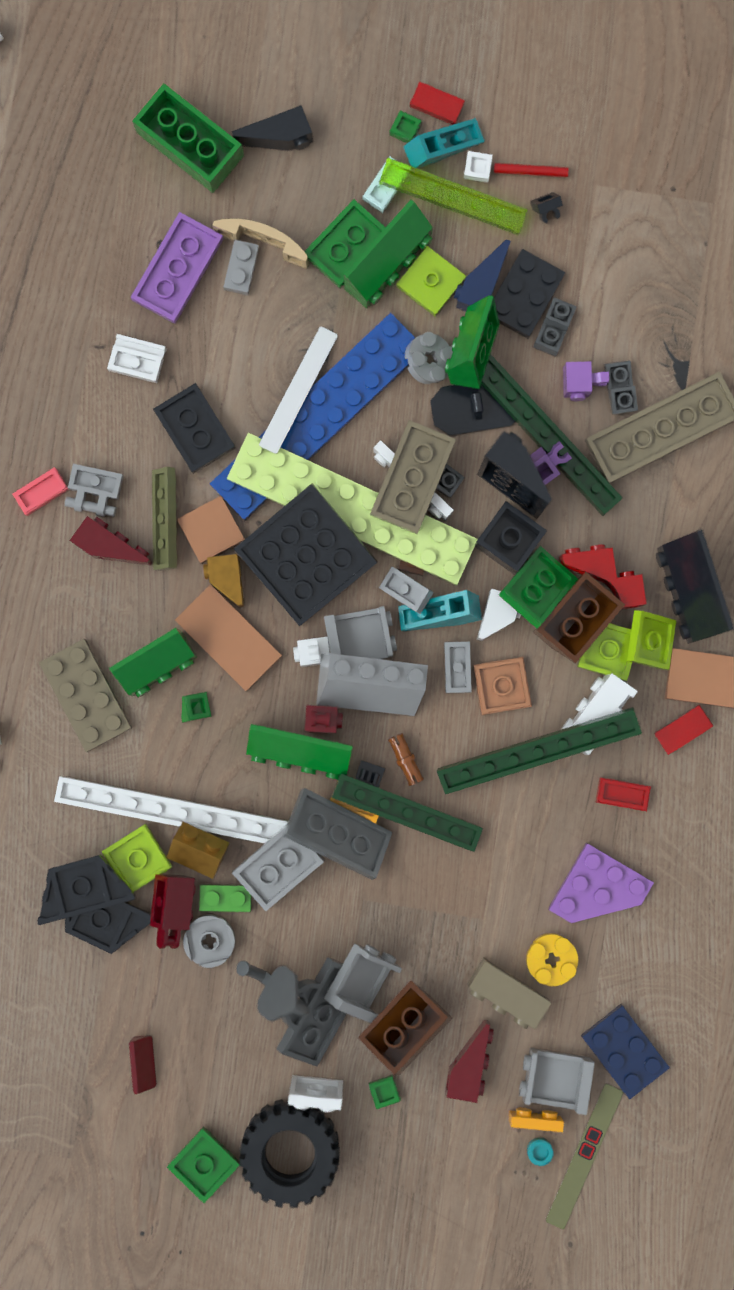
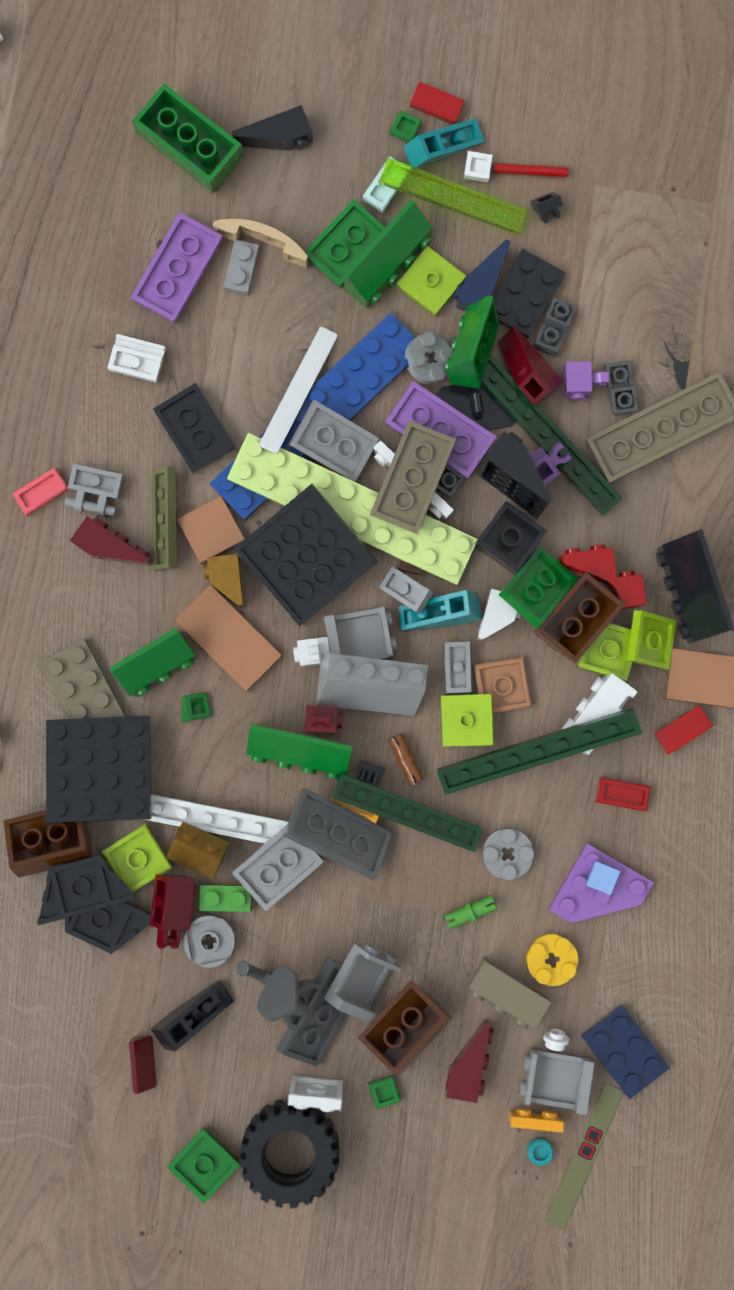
none -> reddish brown slope [3,810,93,878]
none -> black plate [46,716,152,824]
none -> black slope [151,981,234,1052]
none -> light grey plate [289,400,380,482]
none -> medium lavender plate [385,381,497,479]
none -> lime plate [441,694,495,747]
none -> bright green pin [444,895,498,930]
none -> light grey plate [482,828,534,880]
none -> dark red slope [498,325,563,406]
none -> white plate [543,1029,569,1051]
none -> light blue tile [585,861,620,895]

